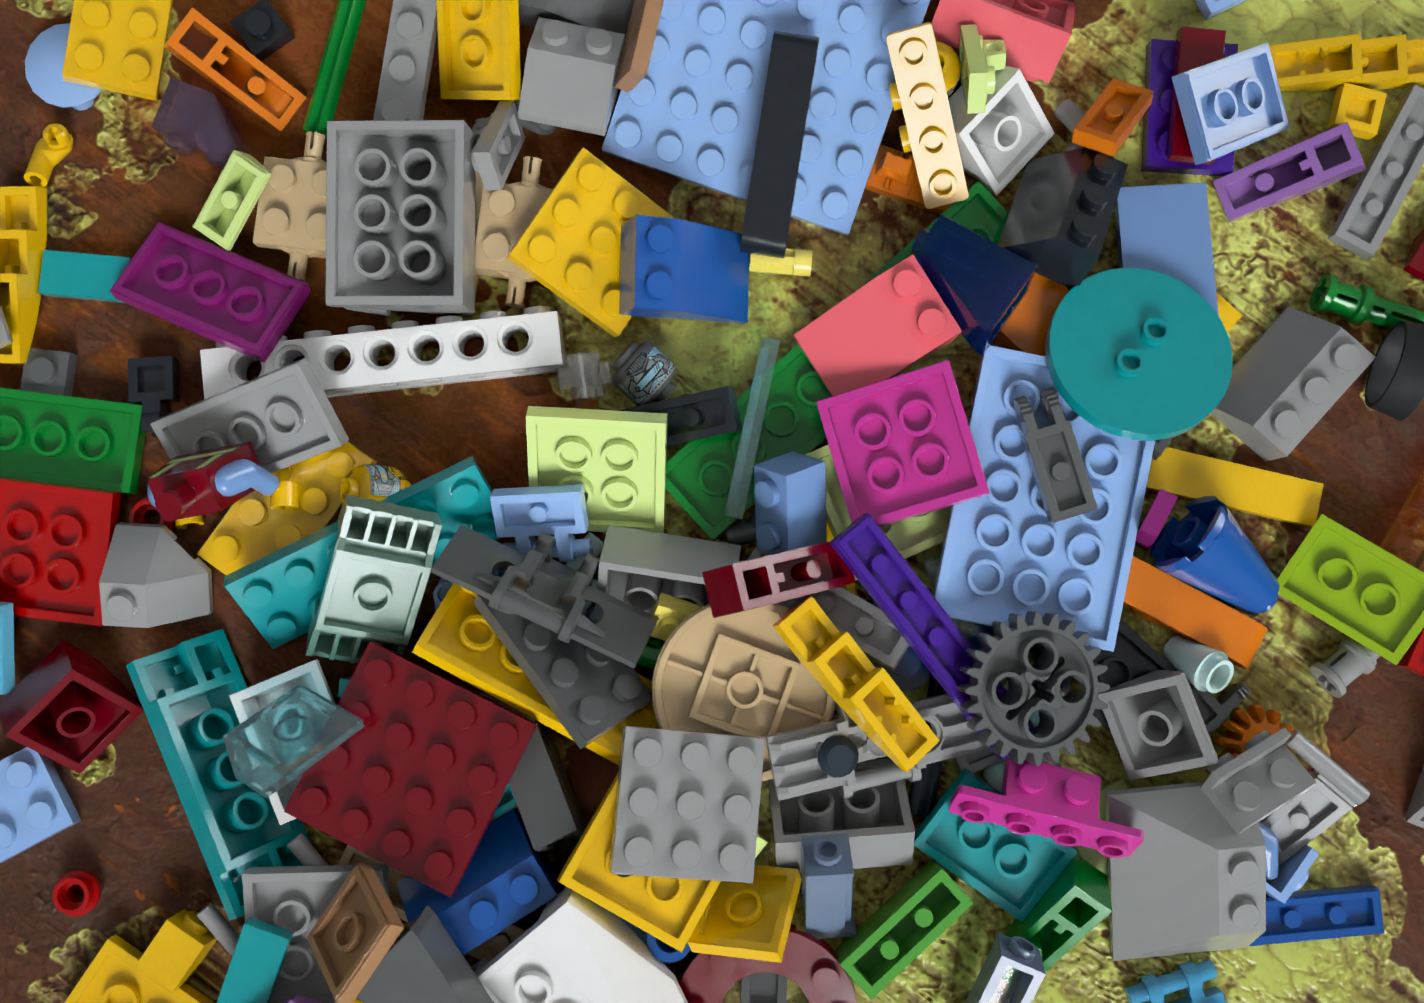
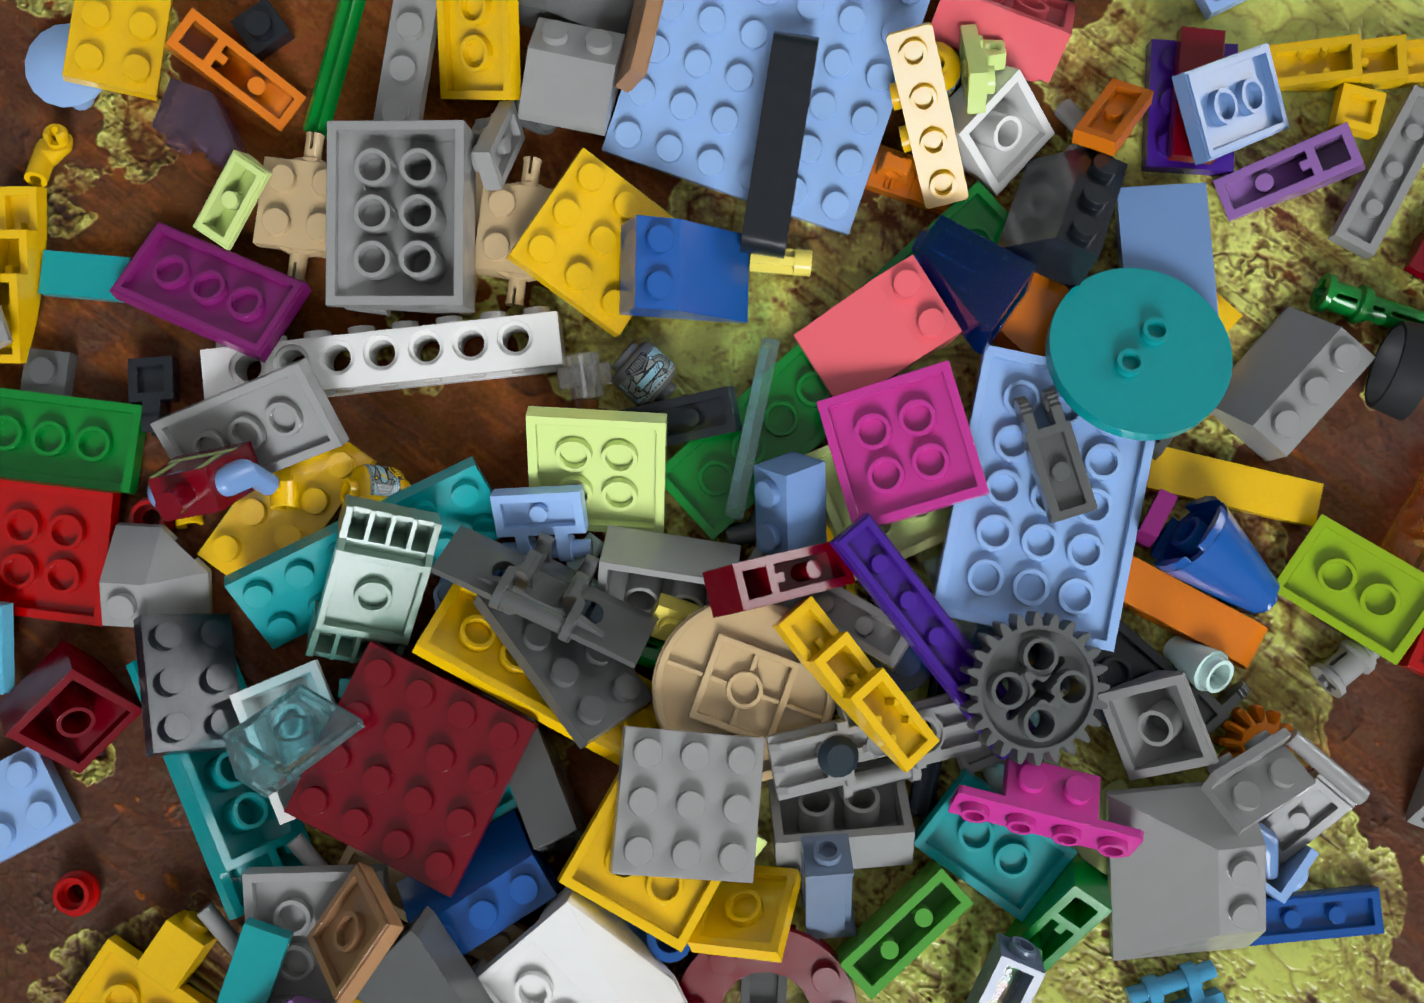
none -> black plate [133,613,245,757]

